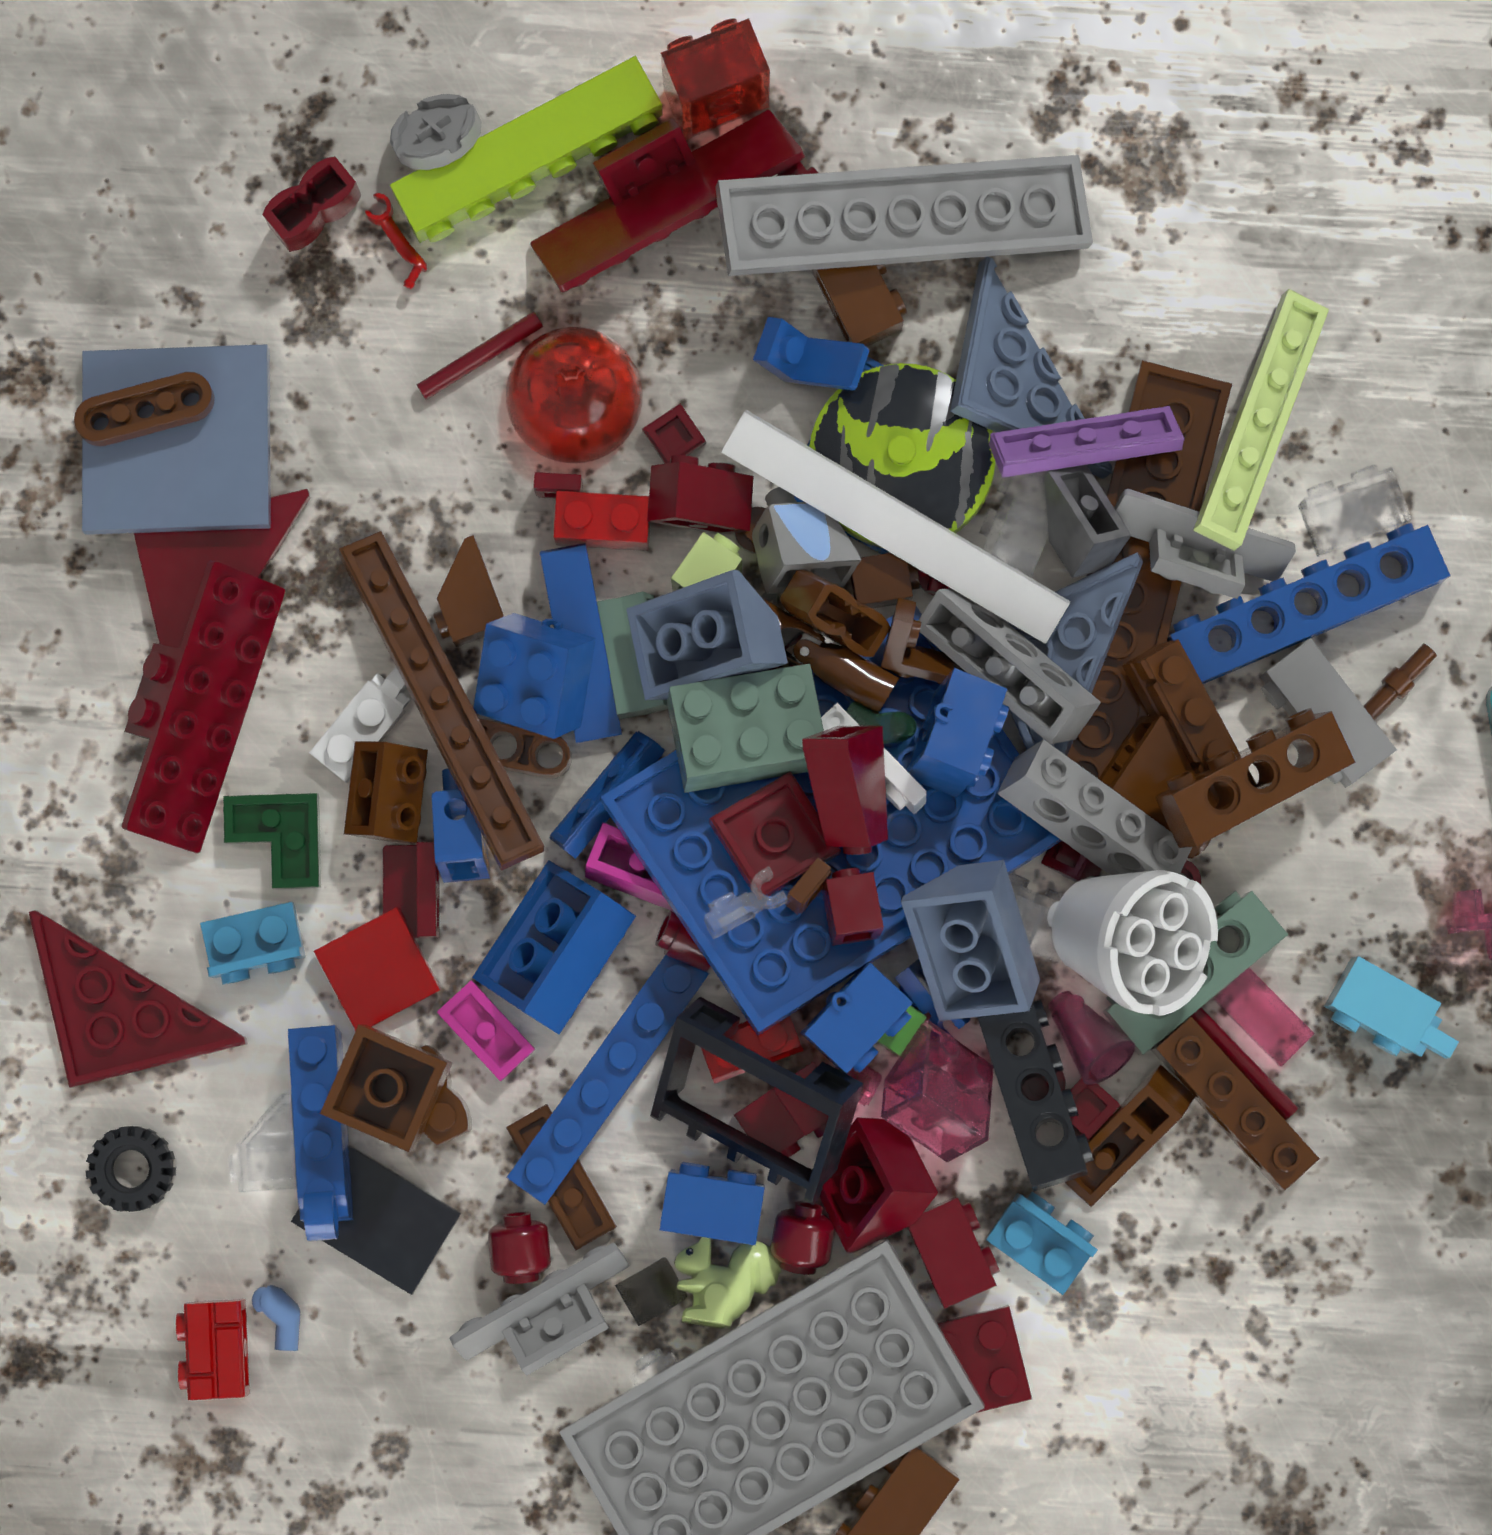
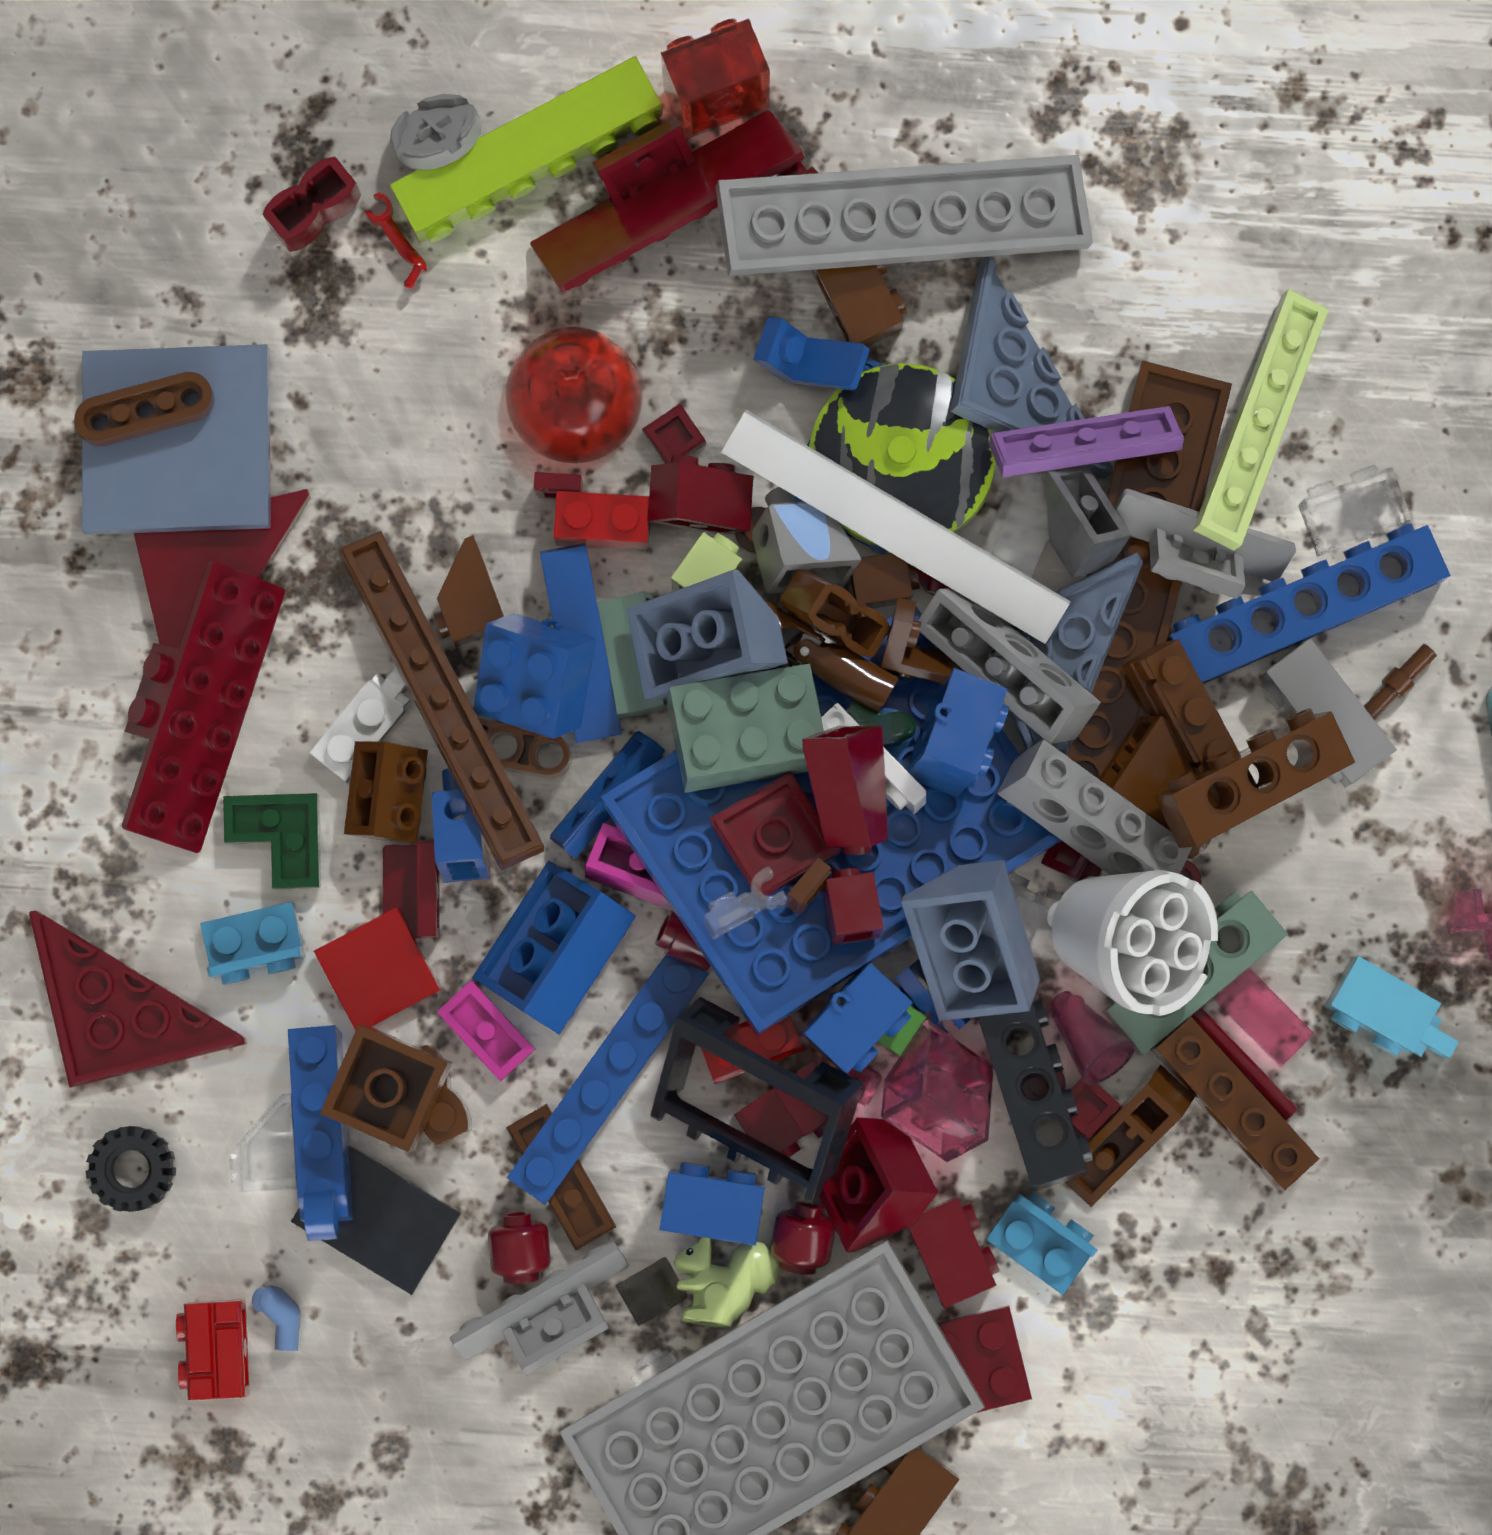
dark red bar [416,311,543,400] -> none

